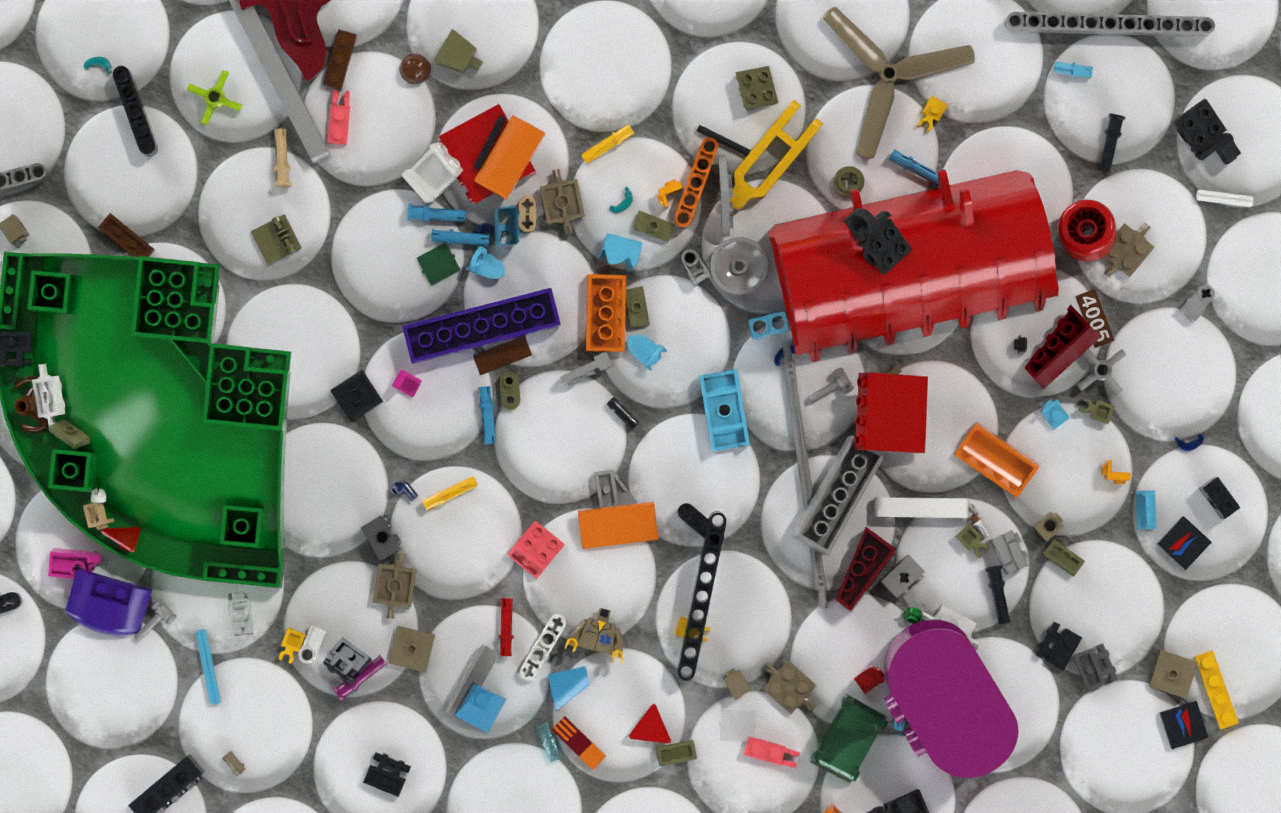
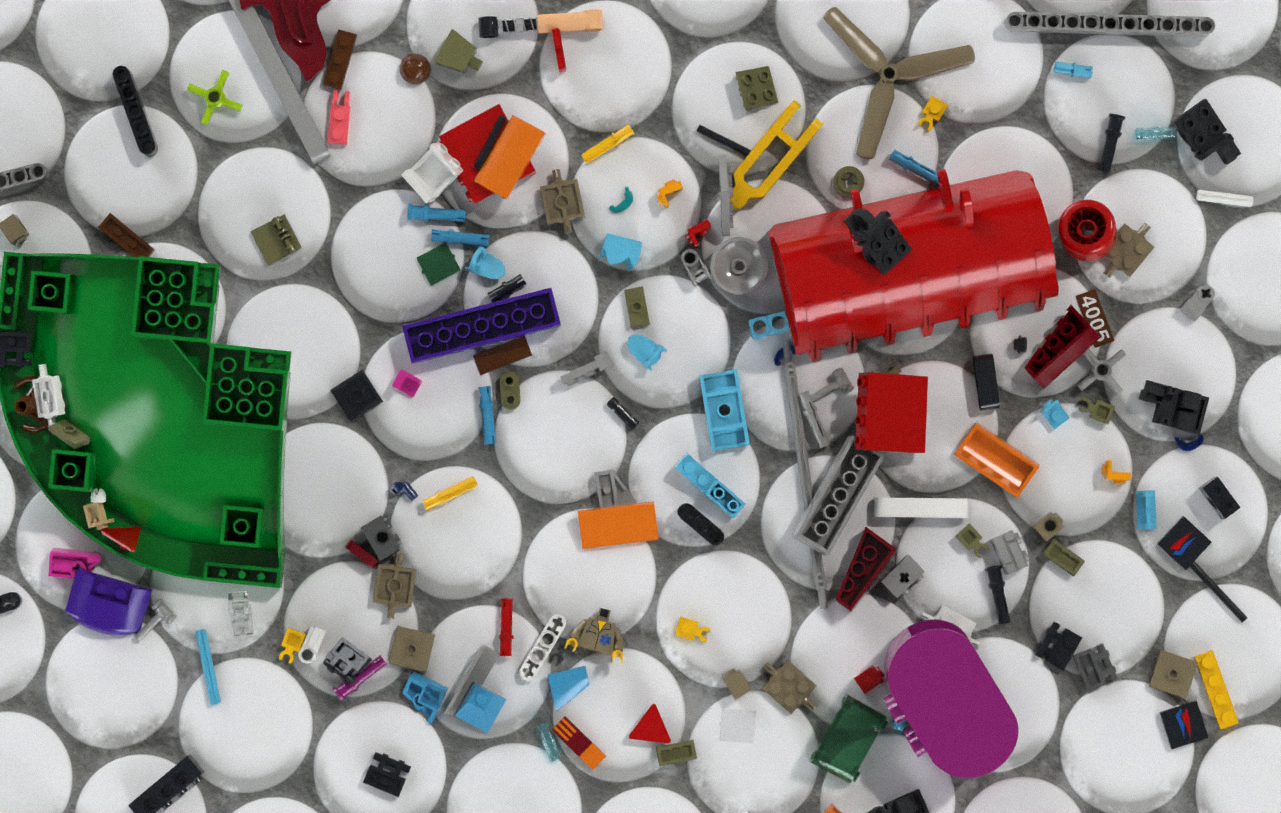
teal piece [84,57,112,74] -> none
dark tan pin [222,751,246,776] -> none
tan pin [273,128,291,188] -> none
clear blue piece [473,223,501,242] -> none
medium azure piece [494,205,520,246] -> none
coral bracket [507,521,564,579] -> none
tan beam [519,196,536,233] -> none
orange slope [585,274,626,352] -> none
olive plate [632,210,675,242] -> none
orange beam [675,138,718,228] -> none
black beam [677,511,727,681] -> none
coral hinge [744,736,800,768] -> none
green plate [903,607,922,624] -> none
piece [967,504,989,538] -> none
none -> dark red beam [345,539,379,569]
none -> dark azure slope [403,672,448,724]
none -> piece [478,9,603,38]
none -> black pin [487,274,526,303]
none -> red tile [552,28,567,72]
none -> medium azure slope [674,453,745,518]
none -> red bracket [685,220,711,248]
none -> light grey pin [797,391,830,449]
none -> black beam [973,353,1000,411]
none -> clear light blue pin [1136,126,1176,141]
none -> black plate [1139,380,1209,435]
none -> black bar [1189,561,1248,623]

